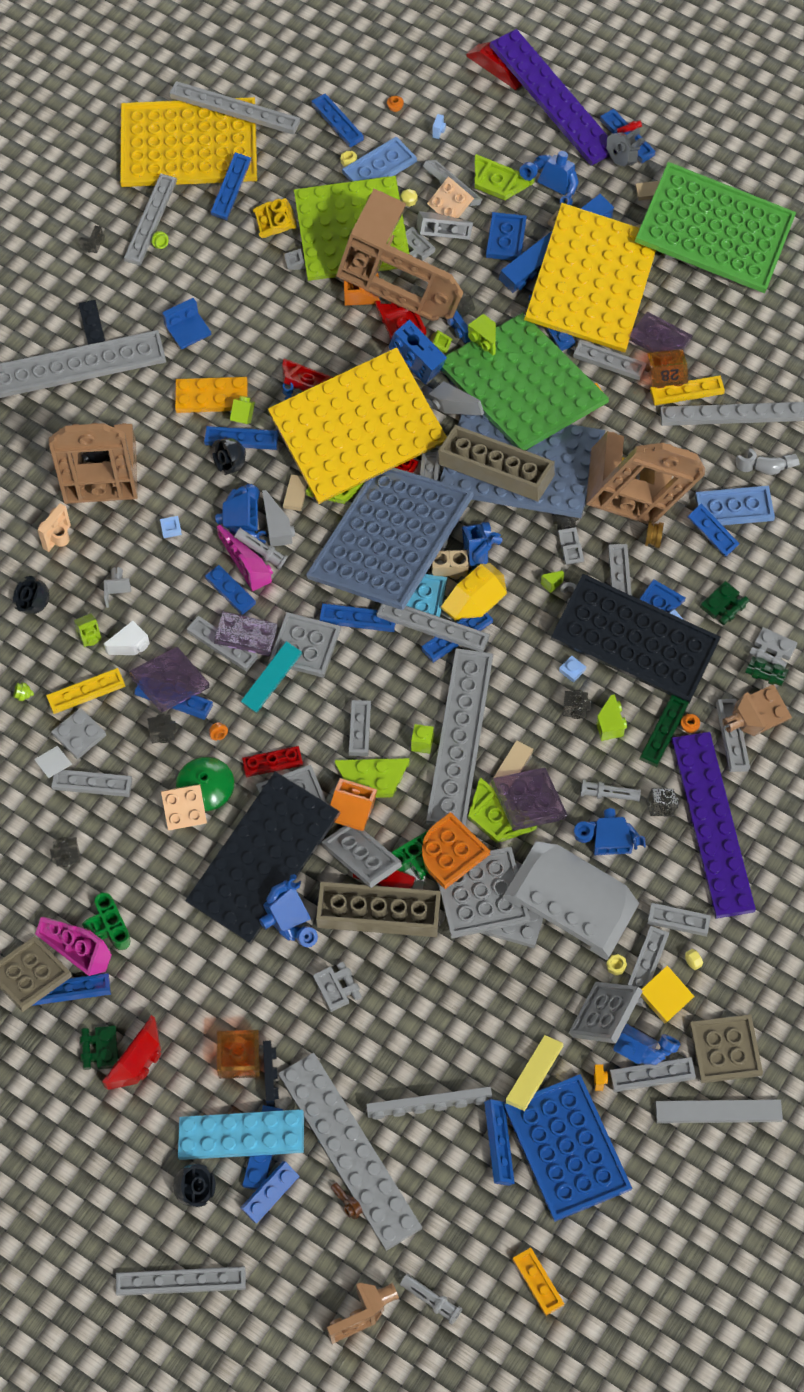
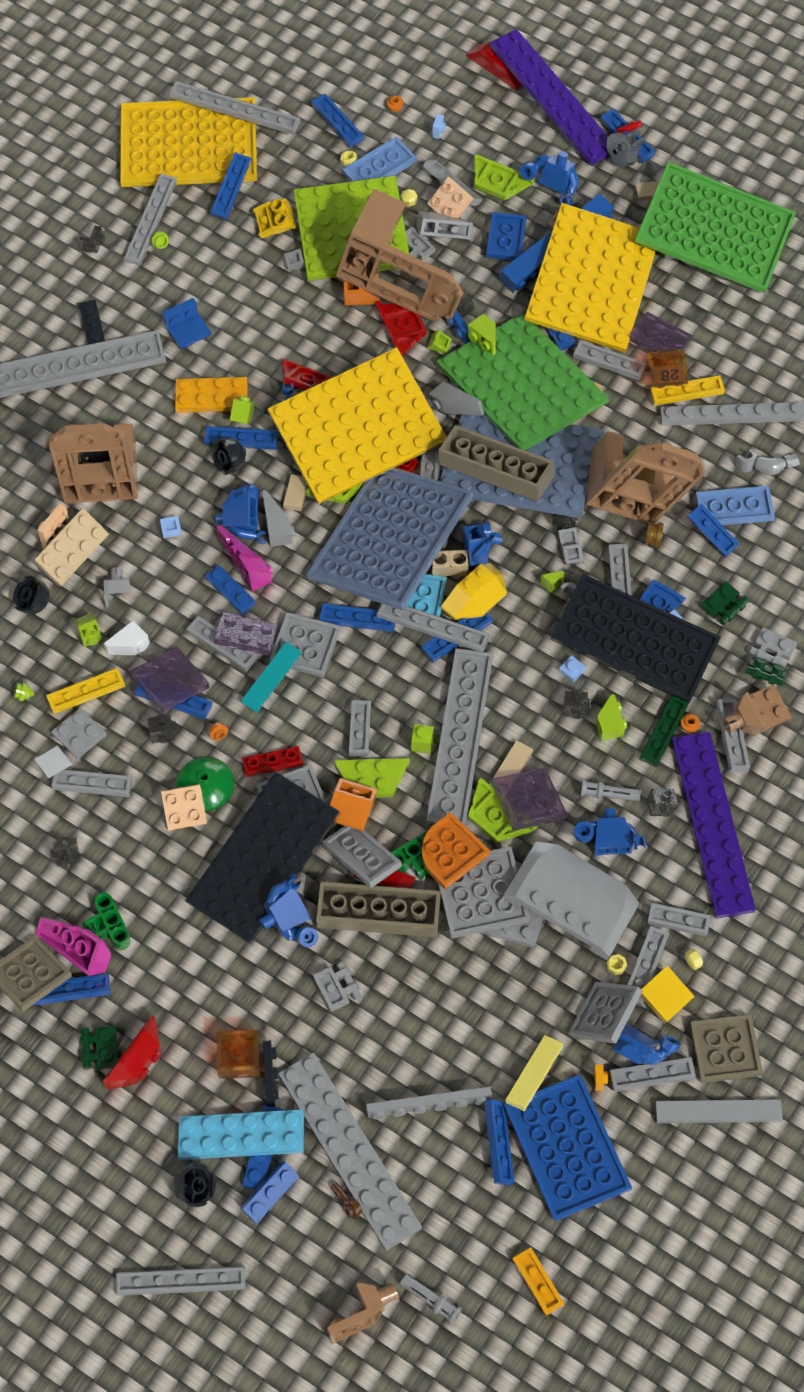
light grey pin [234,527,288,570] -> none
blue piece [388,320,447,385] -> none
none -> tan plate [33,508,109,587]

